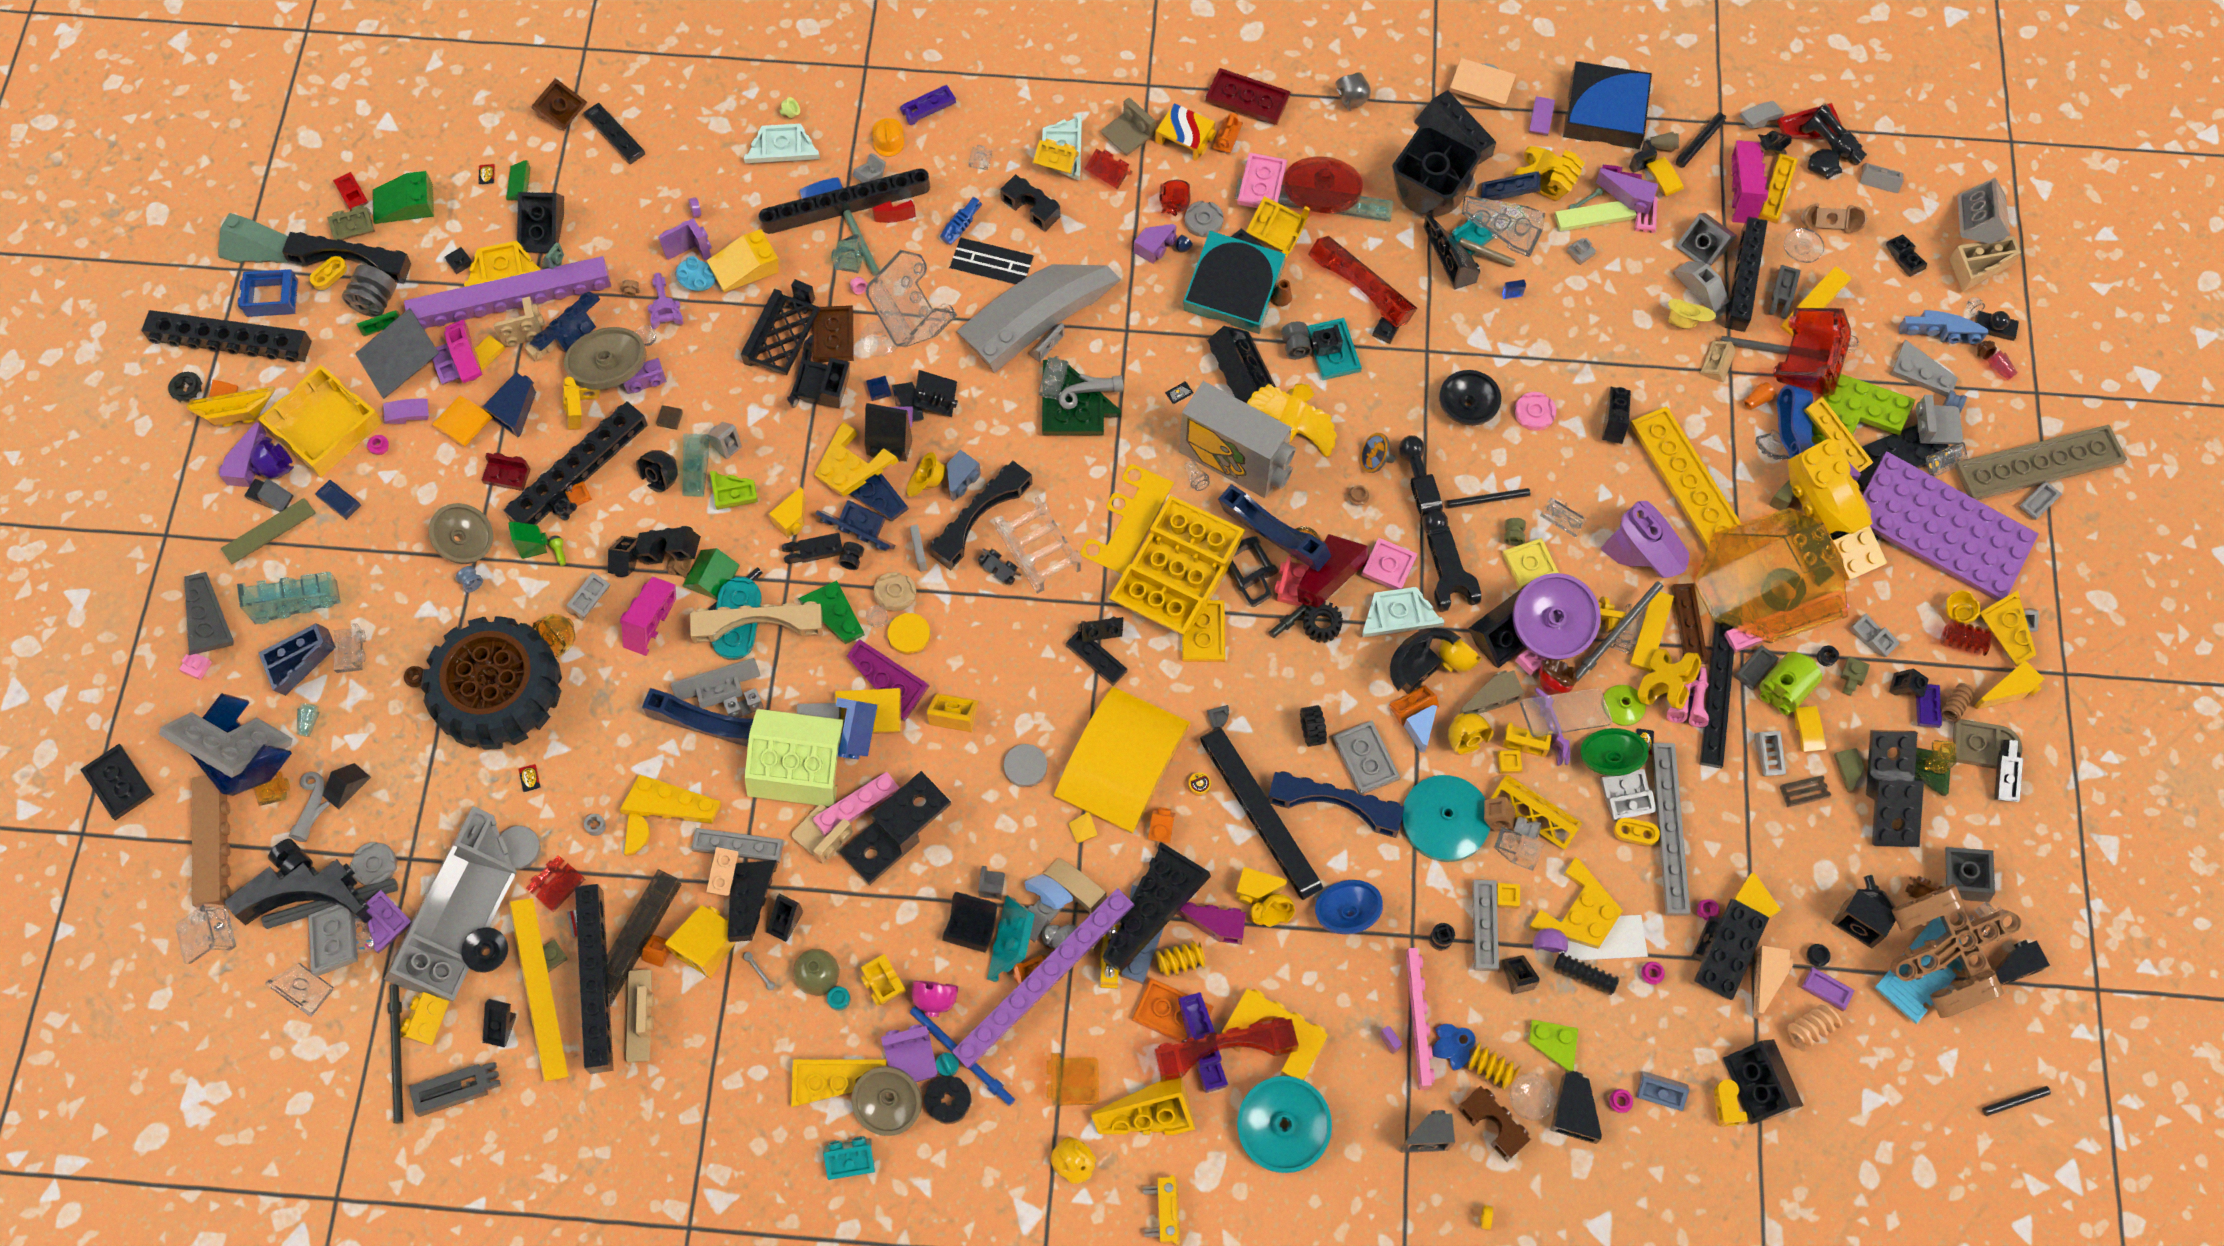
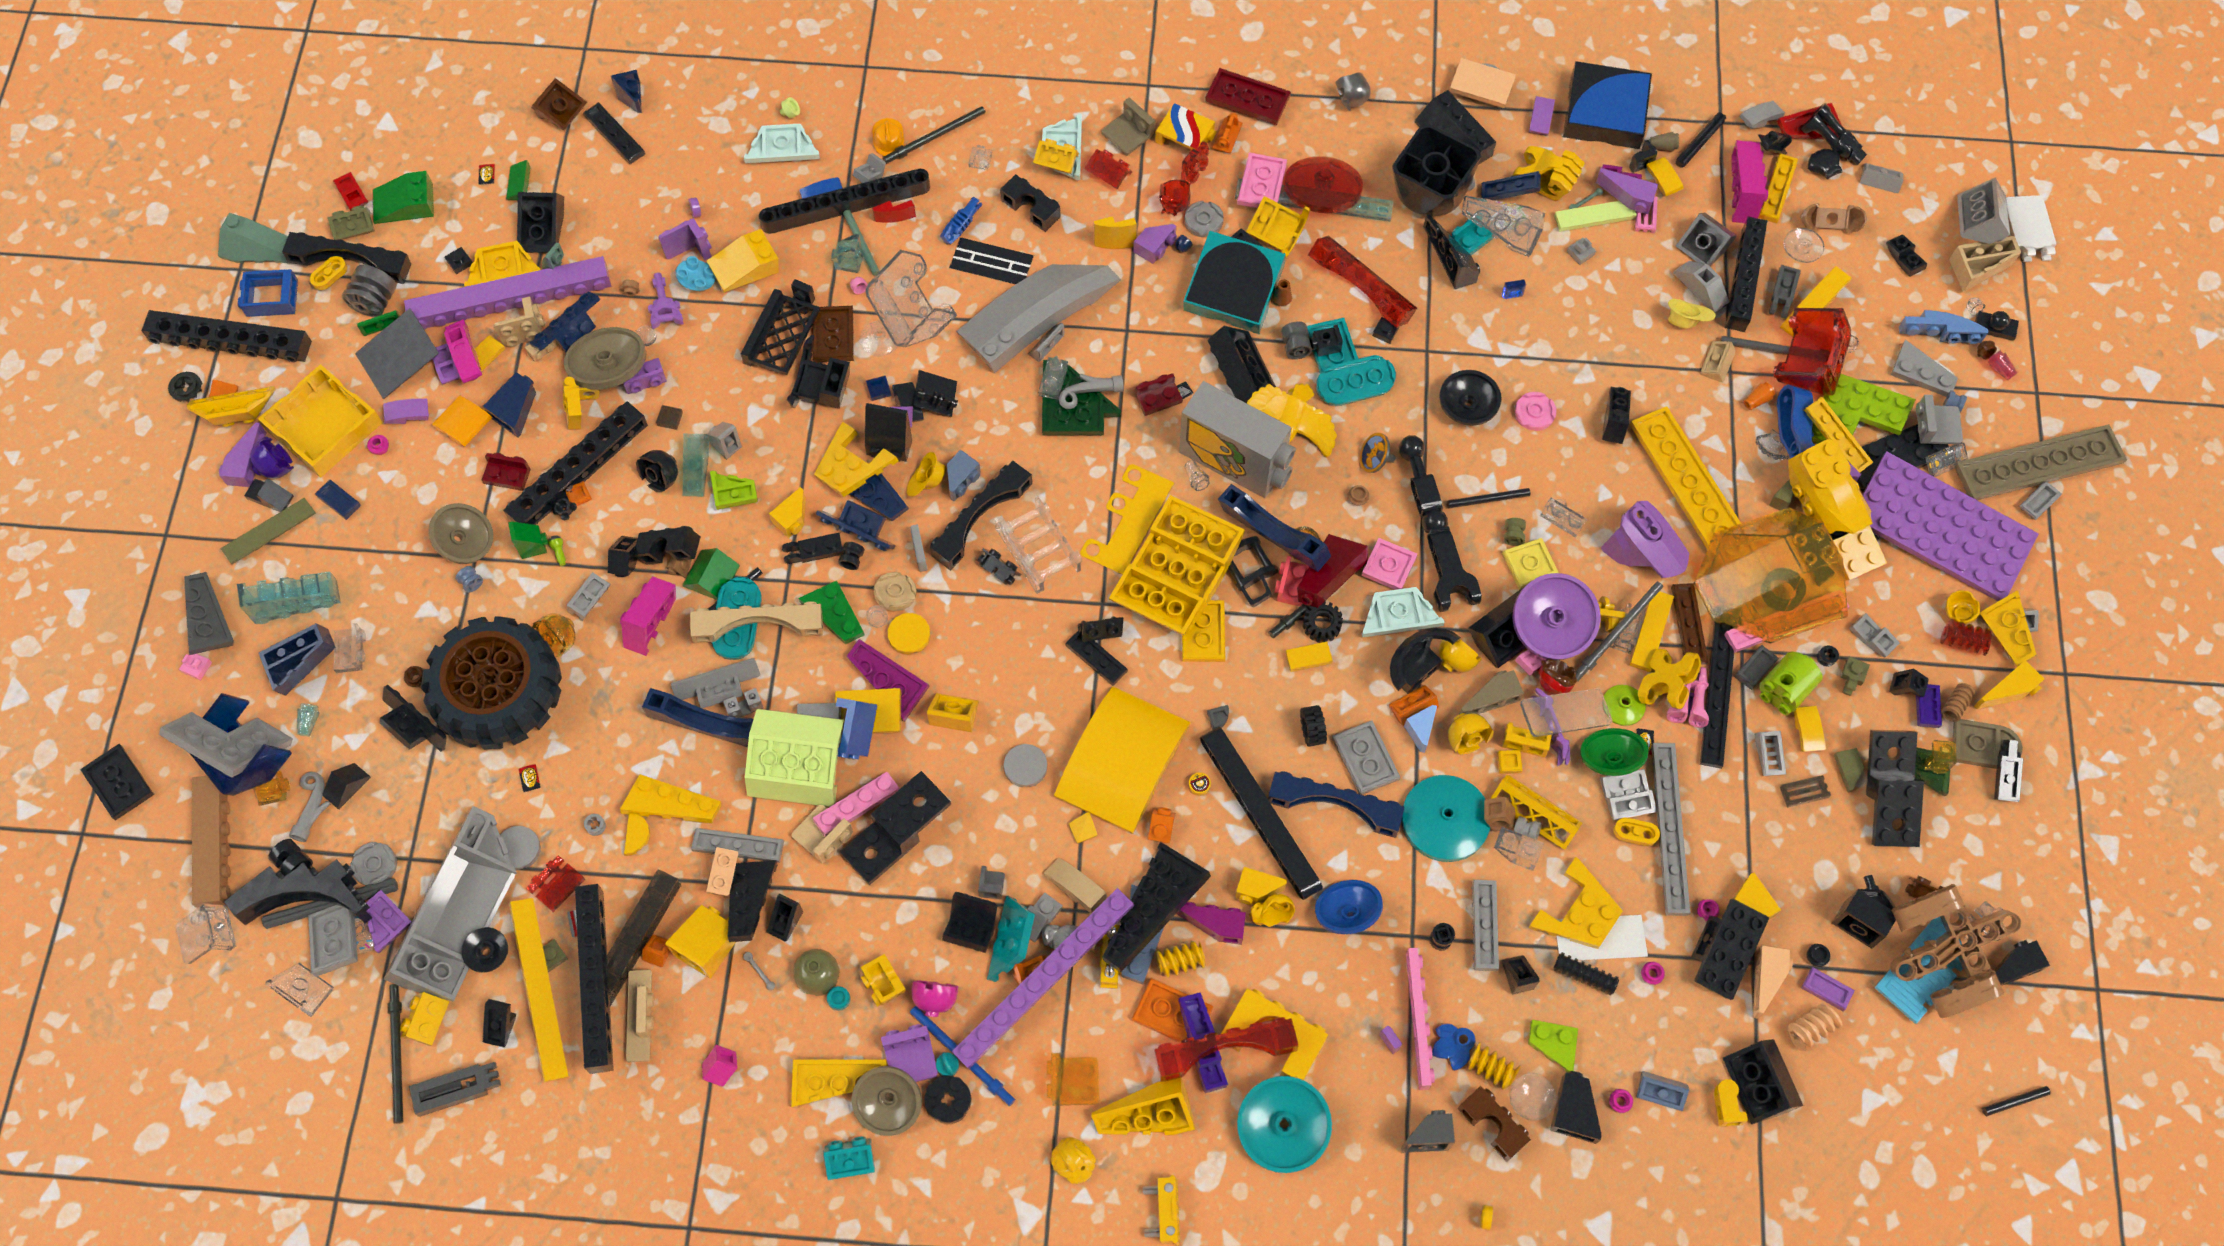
dark purple plate [900,85,956,125] -> none
light blue slope [1025,874,1073,909] -> none
dark tan bar [1458,237,1516,267] -> none
yellow plate [1497,883,1520,909] -> none
medium lavender hair [1533,928,1568,953] -> none
dark grey slope [1945,847,1995,902] -> none
none -> black bracket [380,685,447,752]
none -> dark blue slope [611,70,642,113]
none -> dark pink panel [702,1045,737,1087]
none -> pearl dark grey bar [882,106,985,164]
none -> yellow slope [1094,216,1137,249]
none -> dark red bracket [1135,373,1183,416]
none -> clear red plate [1181,141,1209,188]
none -> yellow tile [1285,642,1333,672]
none -> teal tile [1316,355,1396,406]
none -> white tile [2006,195,2056,262]

